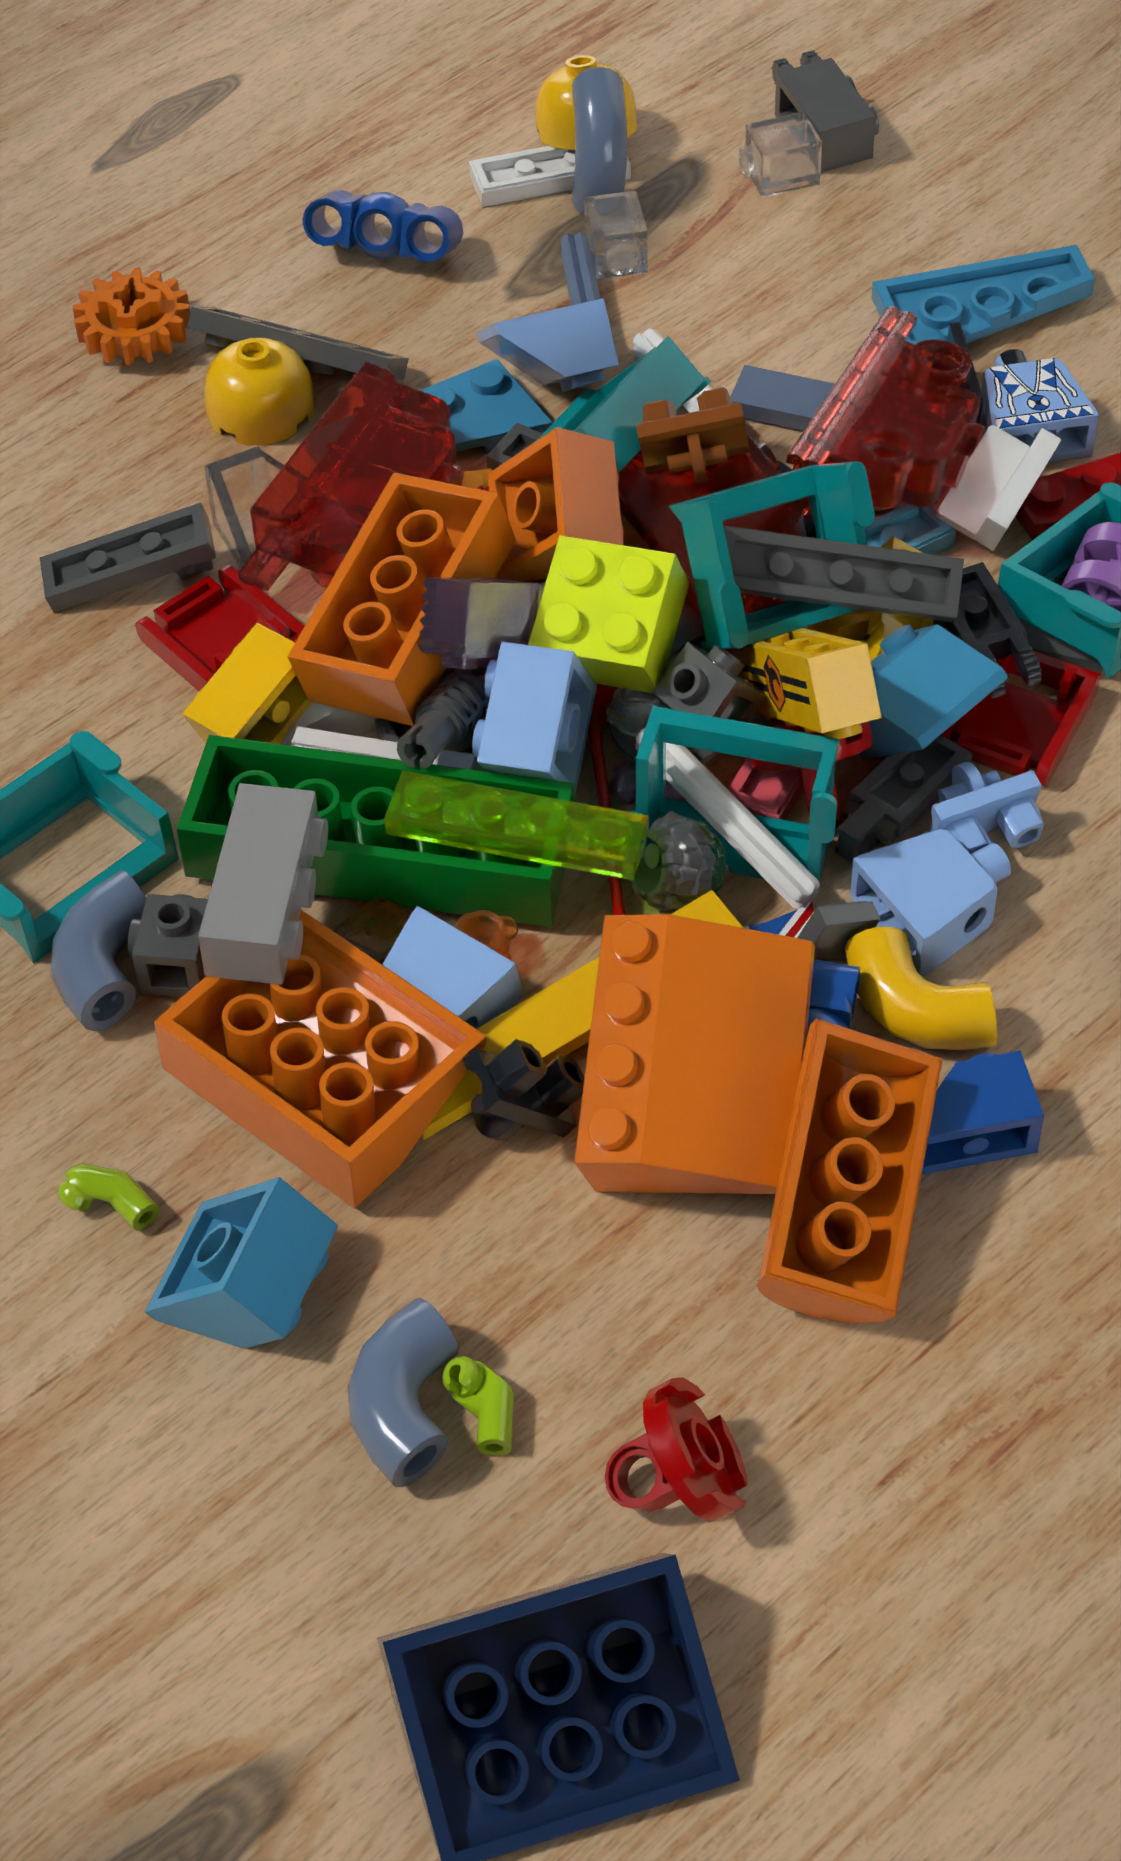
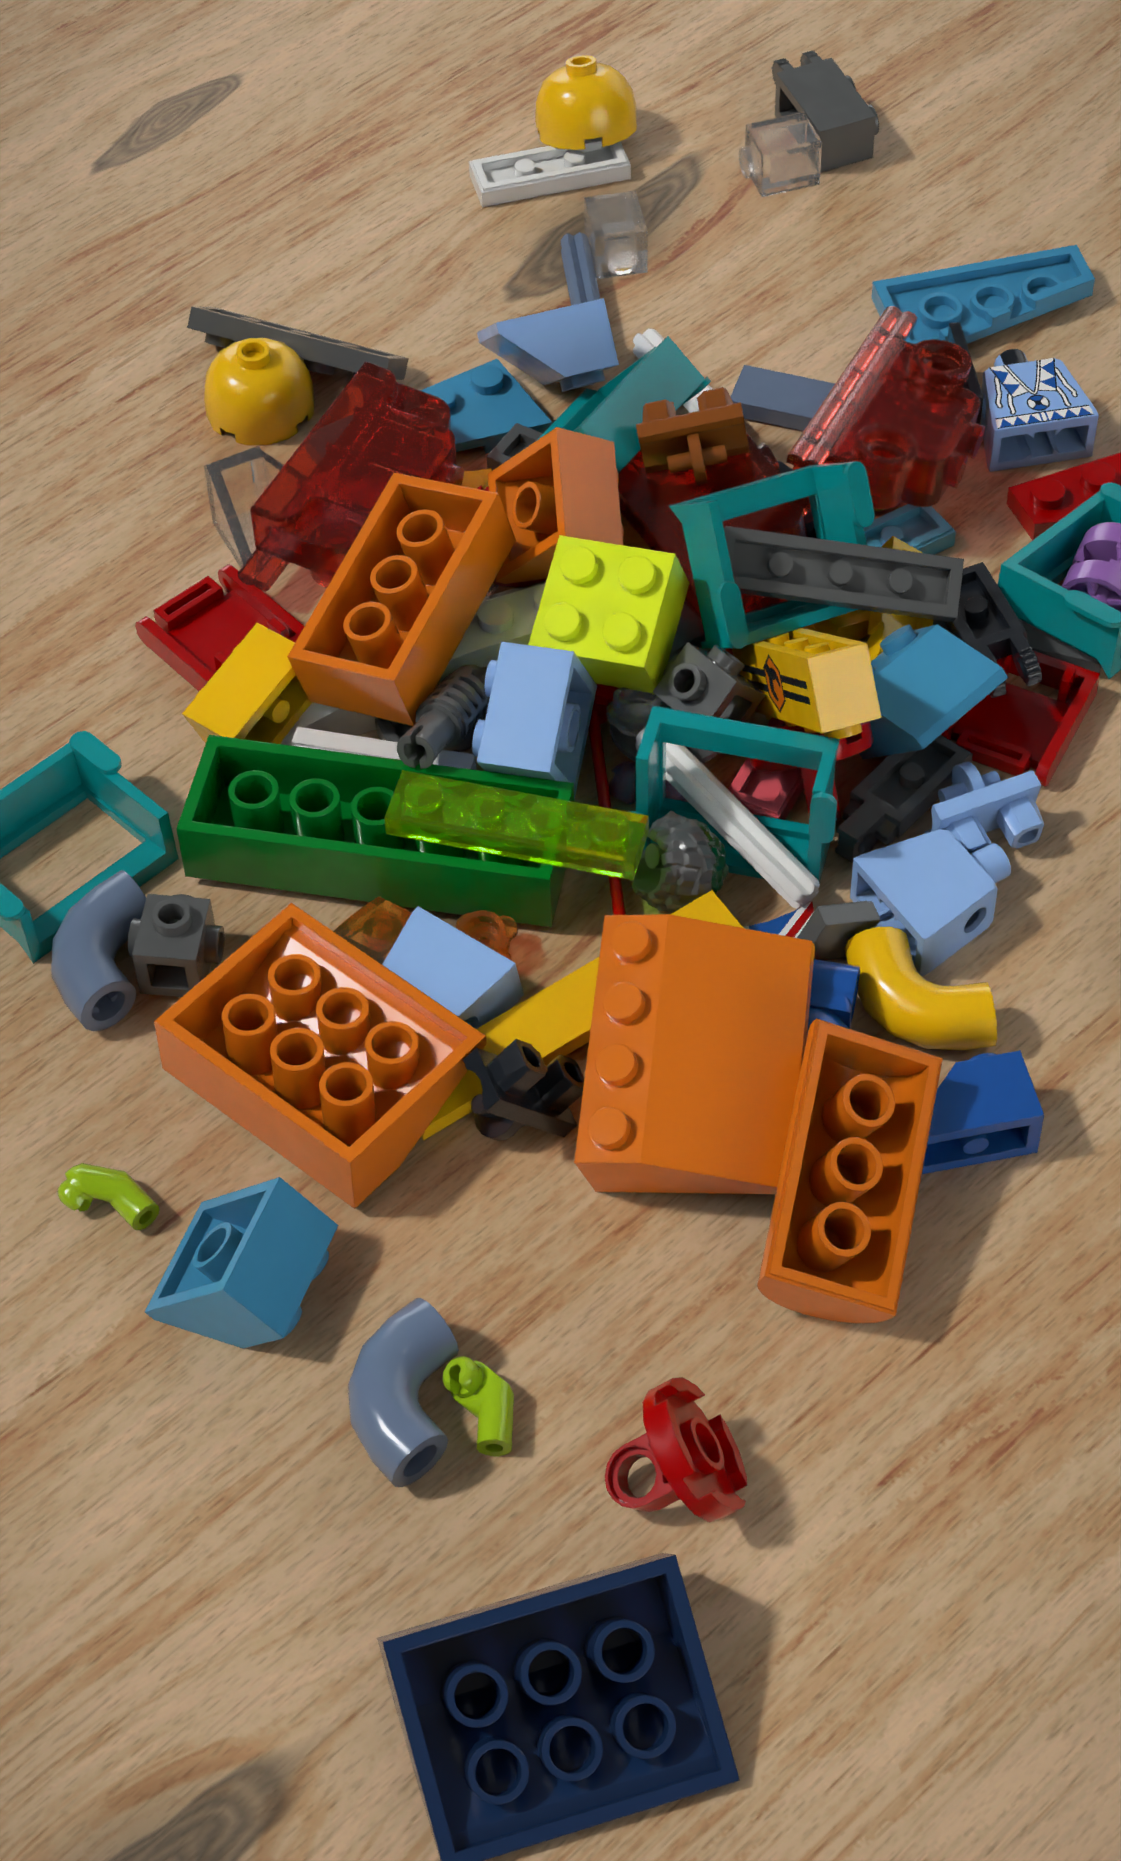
dark grey hinge [40,502,216,613] -> none
orange gear [73,268,190,366] -> none
light grey brick [198,783,328,985] -> none
blue piece [302,190,463,262] -> none
brick [418,577,539,669] -> none
sand blue cylinder [572,67,627,219] -> none
white panel [936,425,1062,551] -> none

